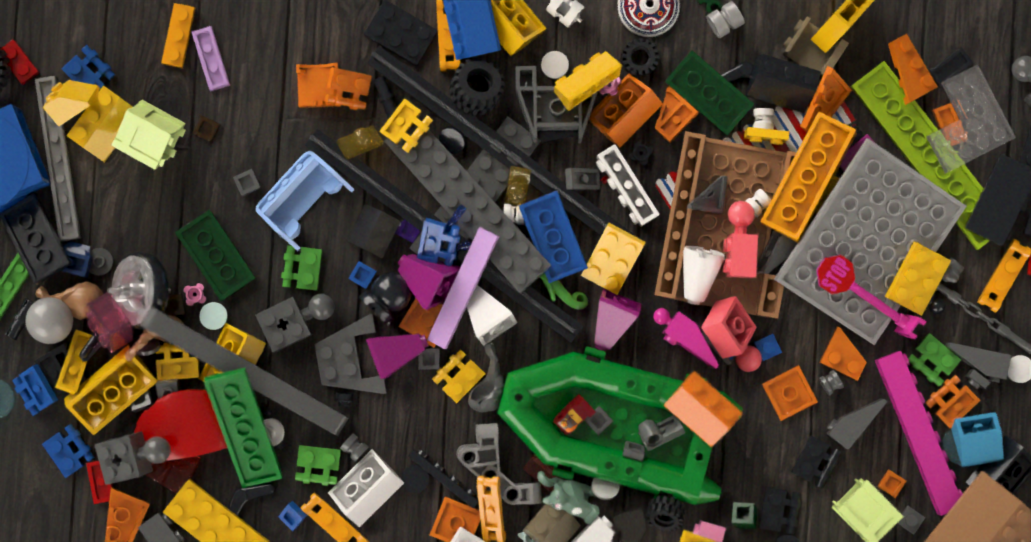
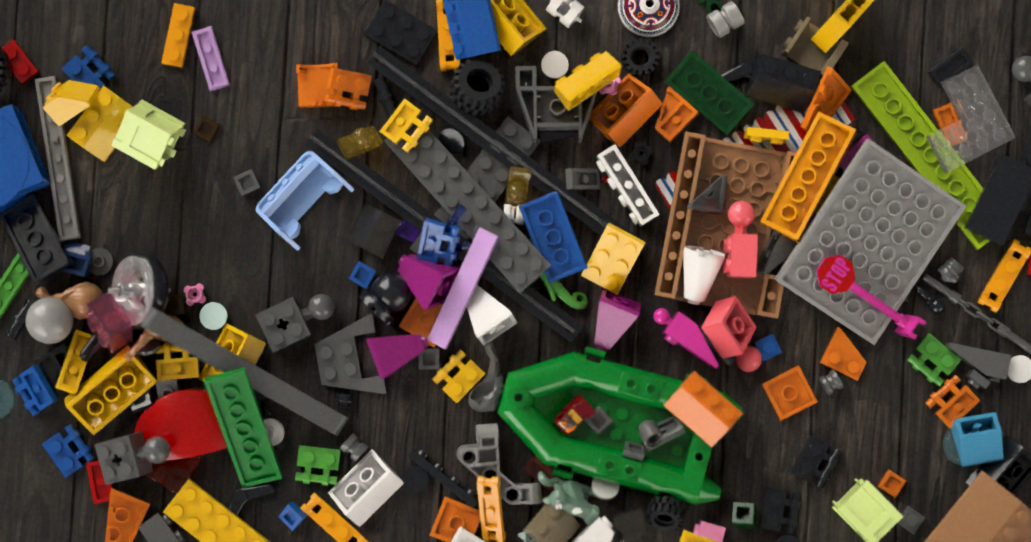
dark green plate [175,209,256,301] -> none
bright green plate [281,245,323,291] -> none
white wheel [745,189,771,217] -> none
white wheel [753,108,774,130] -> none
dark grey slope [826,399,888,450] -> none
dark pink brick [874,351,963,516] -> none
yellow plate [885,241,951,316] -> none
orange wing [888,34,938,105] -> none

